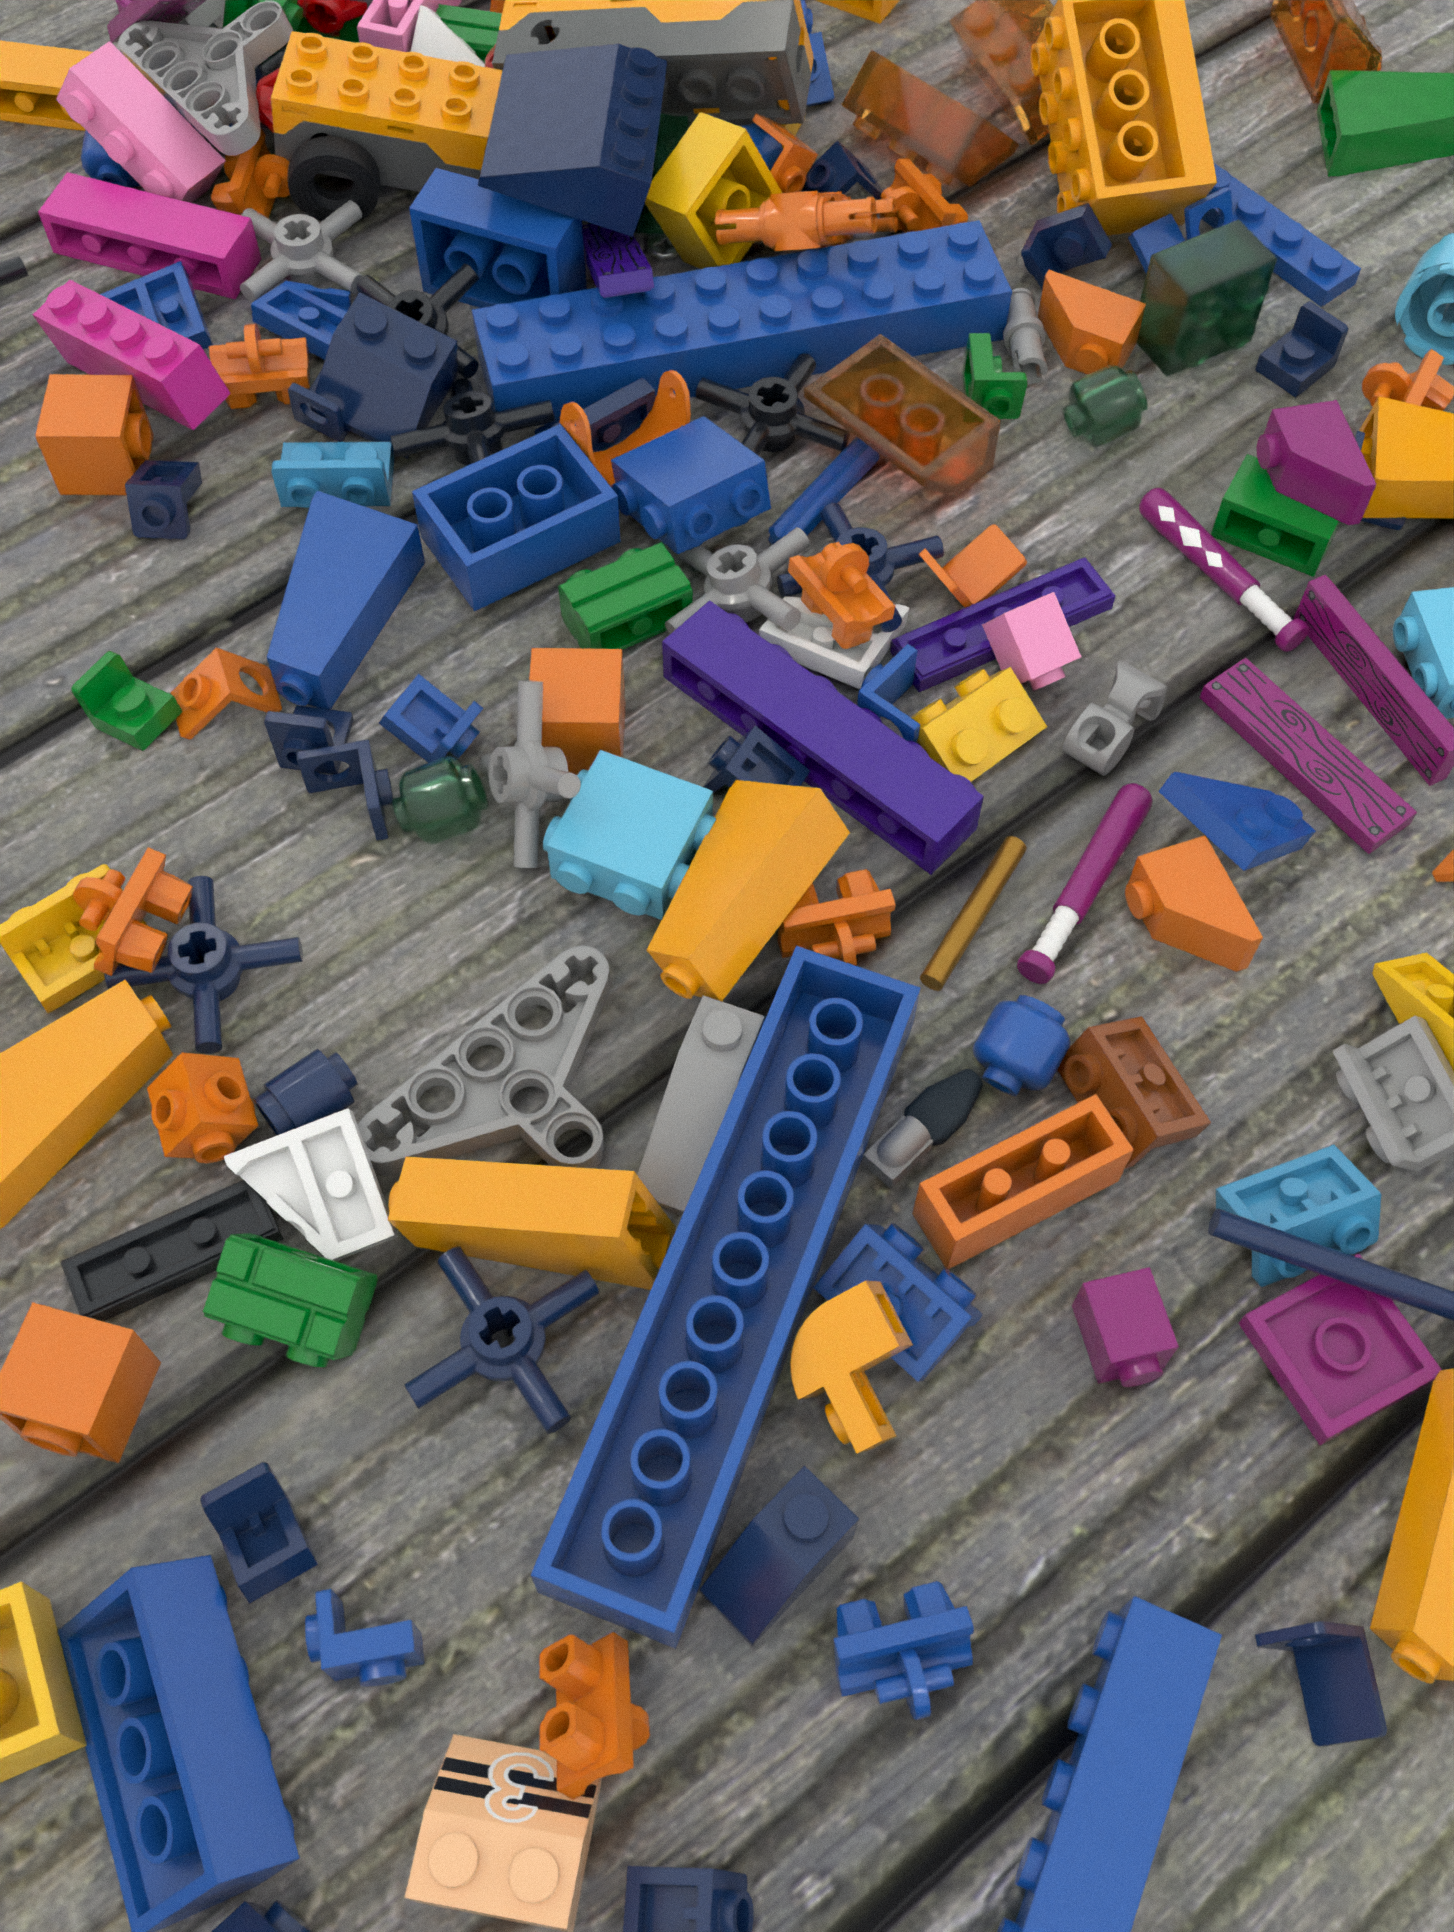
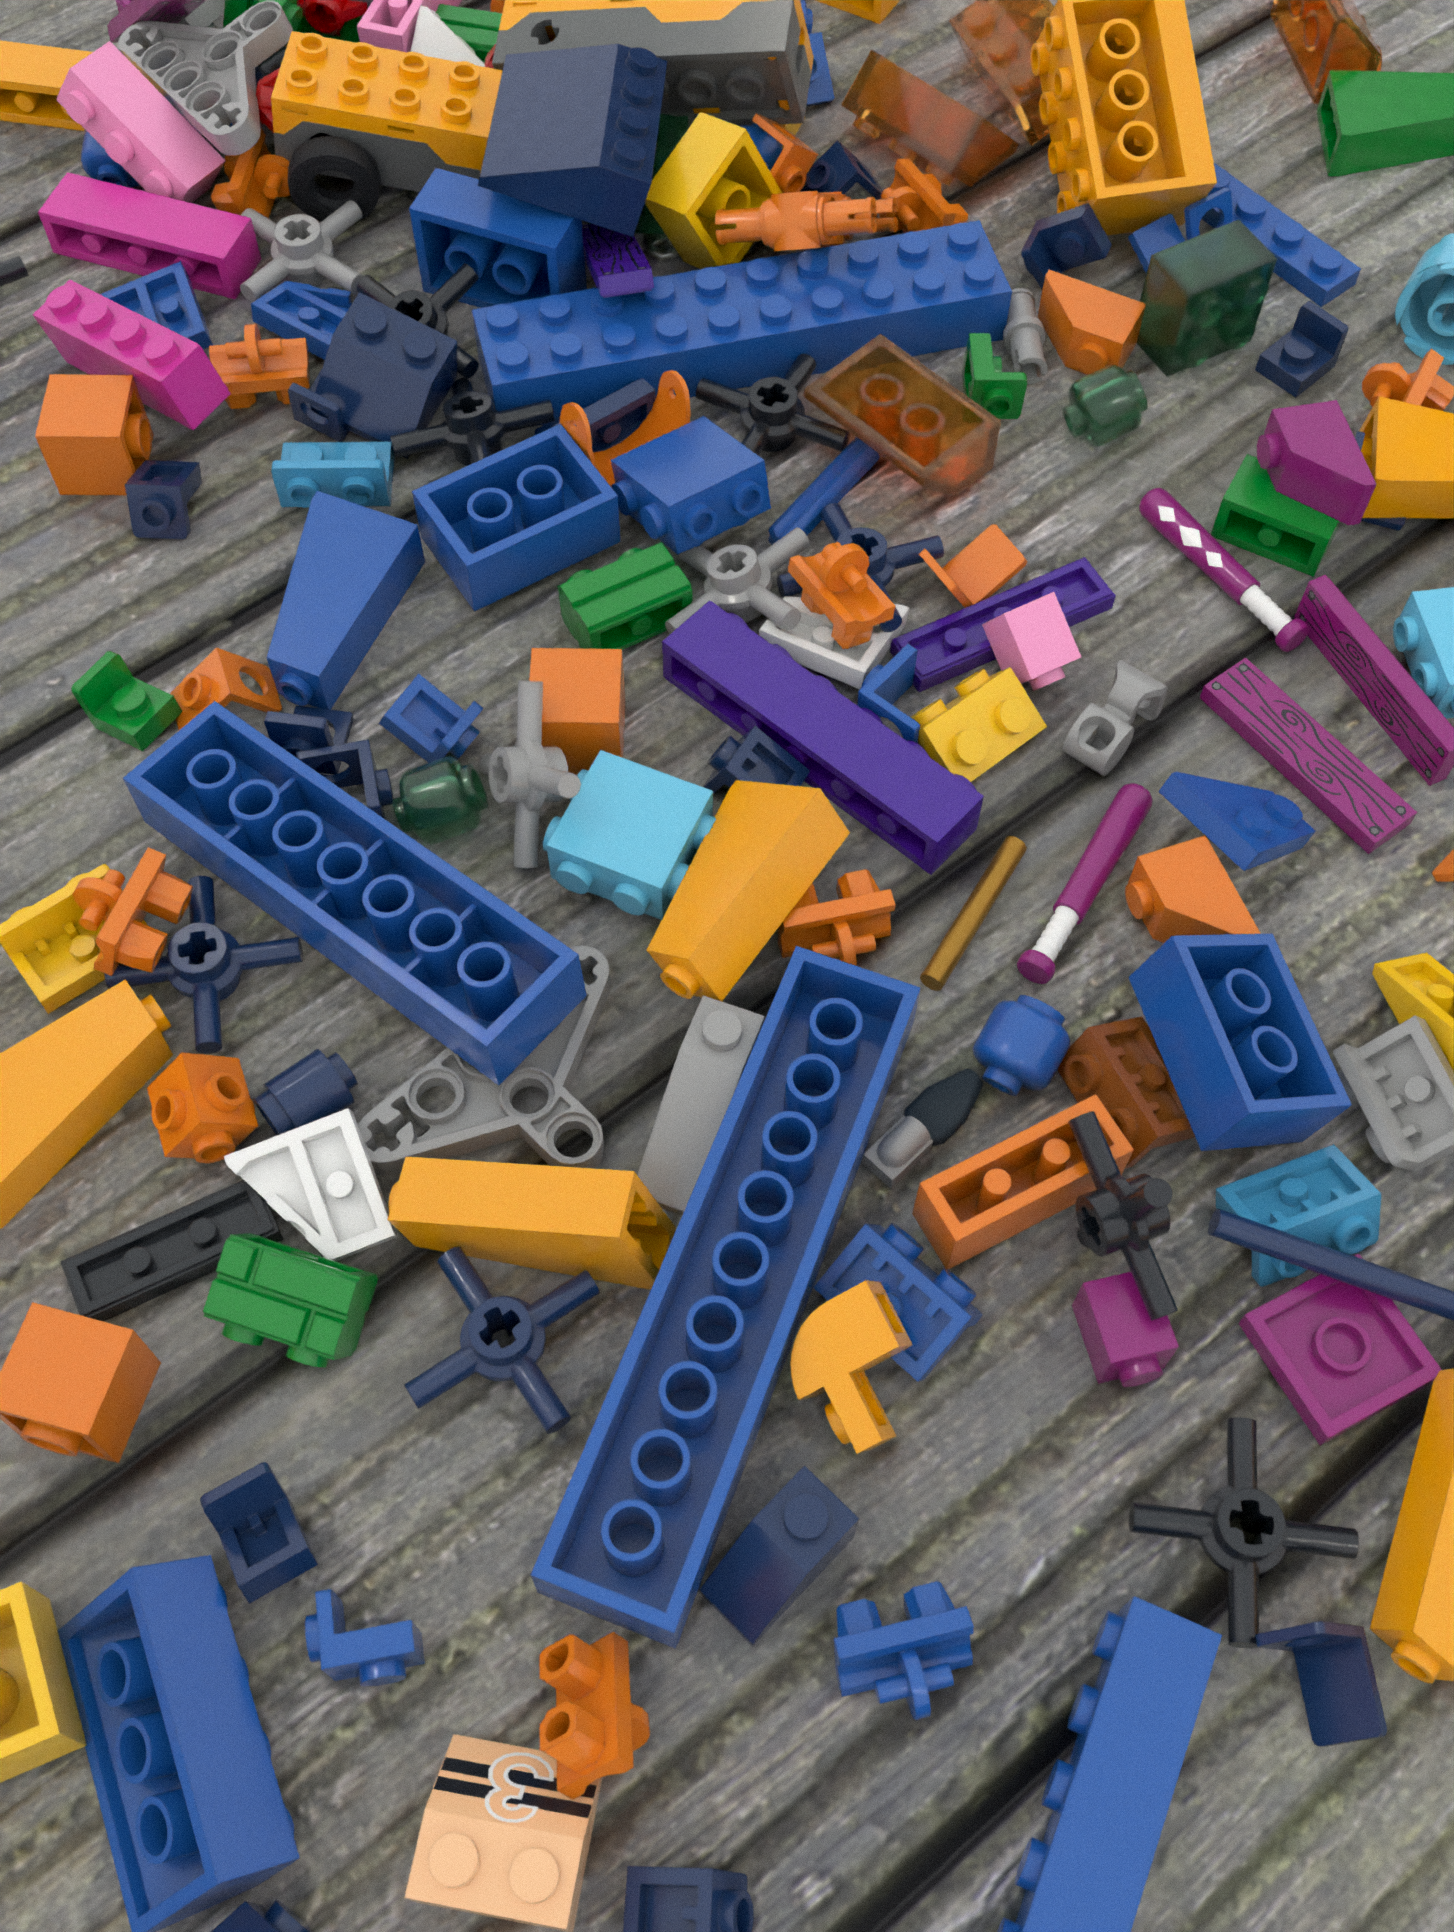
none -> blue brick [123,701,587,1086]
none -> black bar [1068,1111,1178,1321]
none -> blue brick [1128,933,1352,1151]
none -> black bar [1129,1417,1359,1649]

